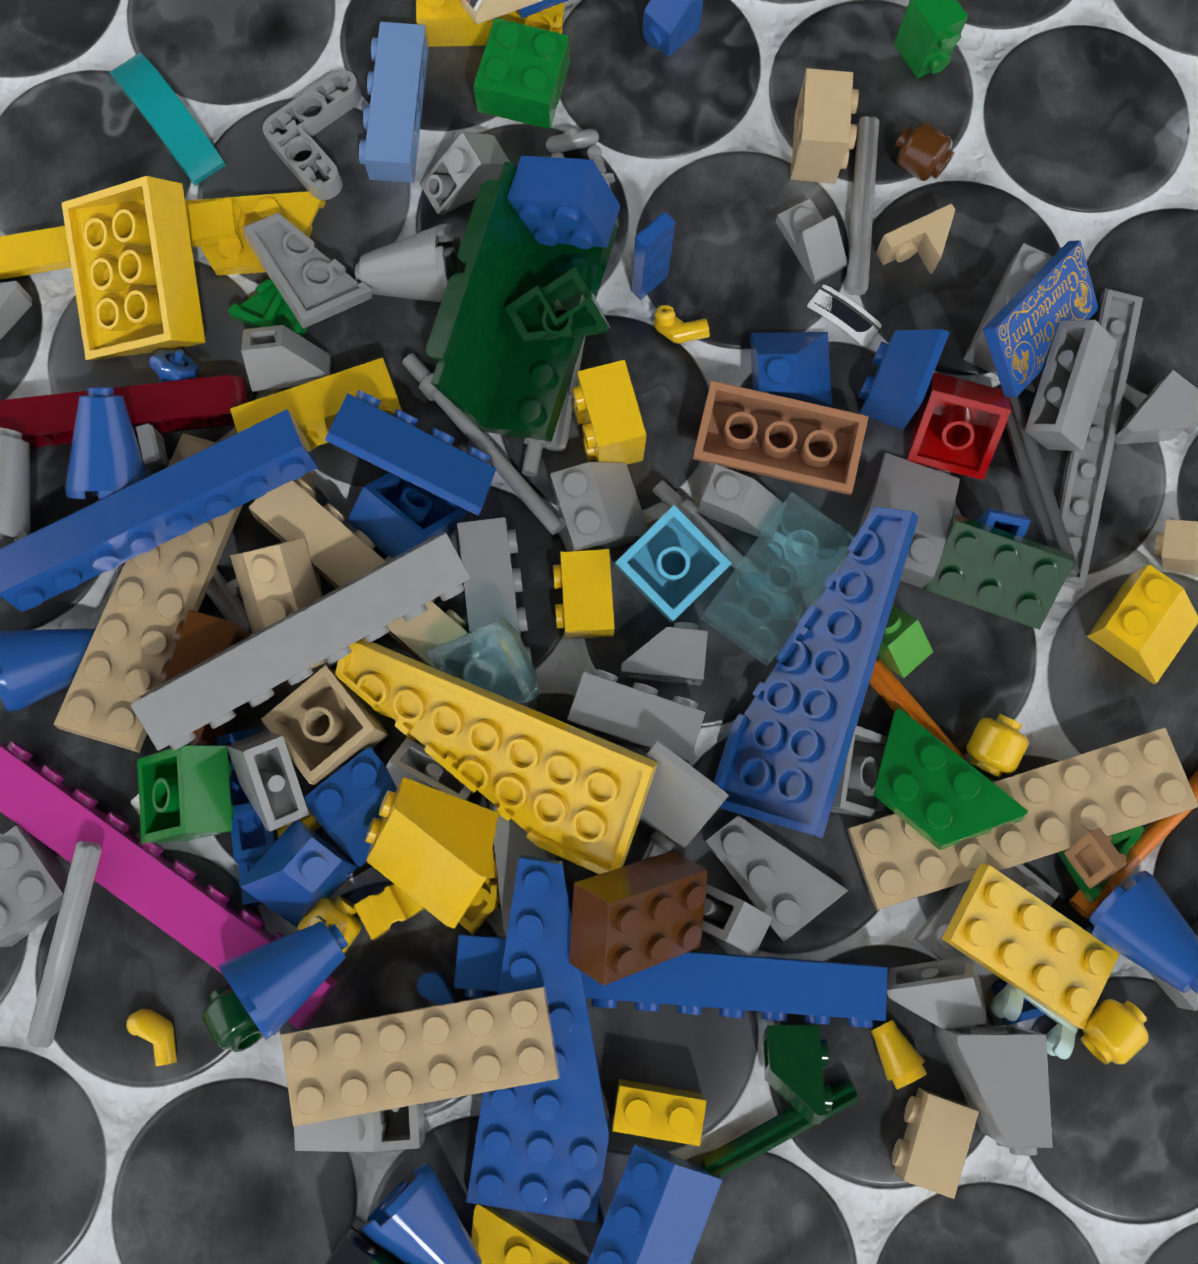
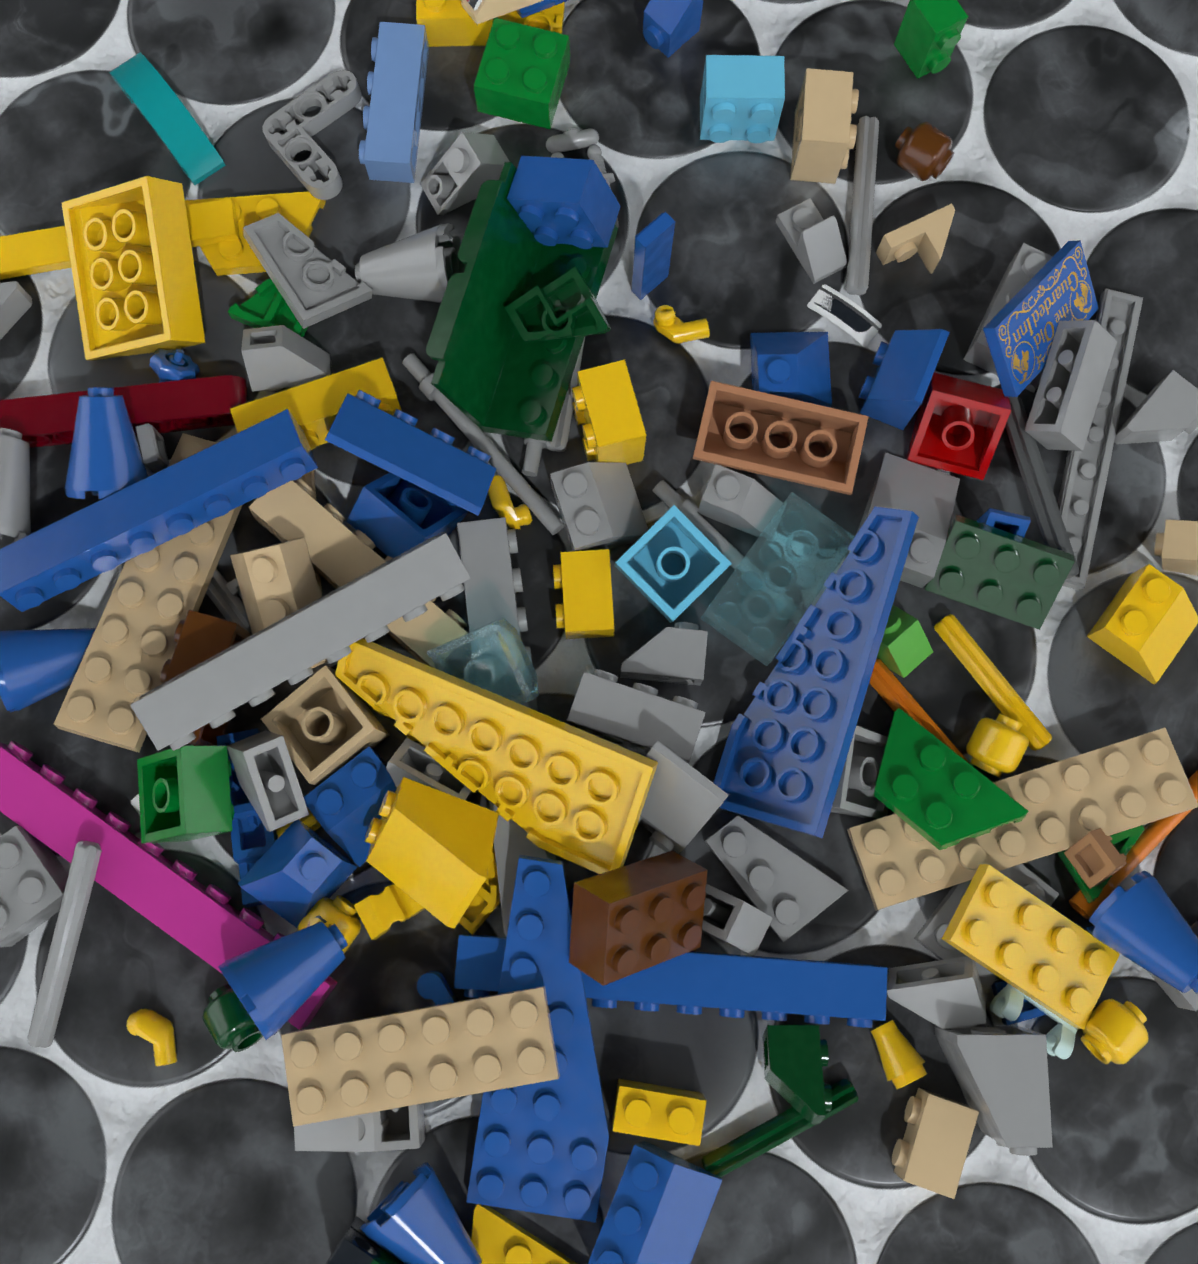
none -> yellow arm [488,475,532,529]
none -> medium azure brick [700,55,785,143]
none -> yellow axle [934,614,1052,751]

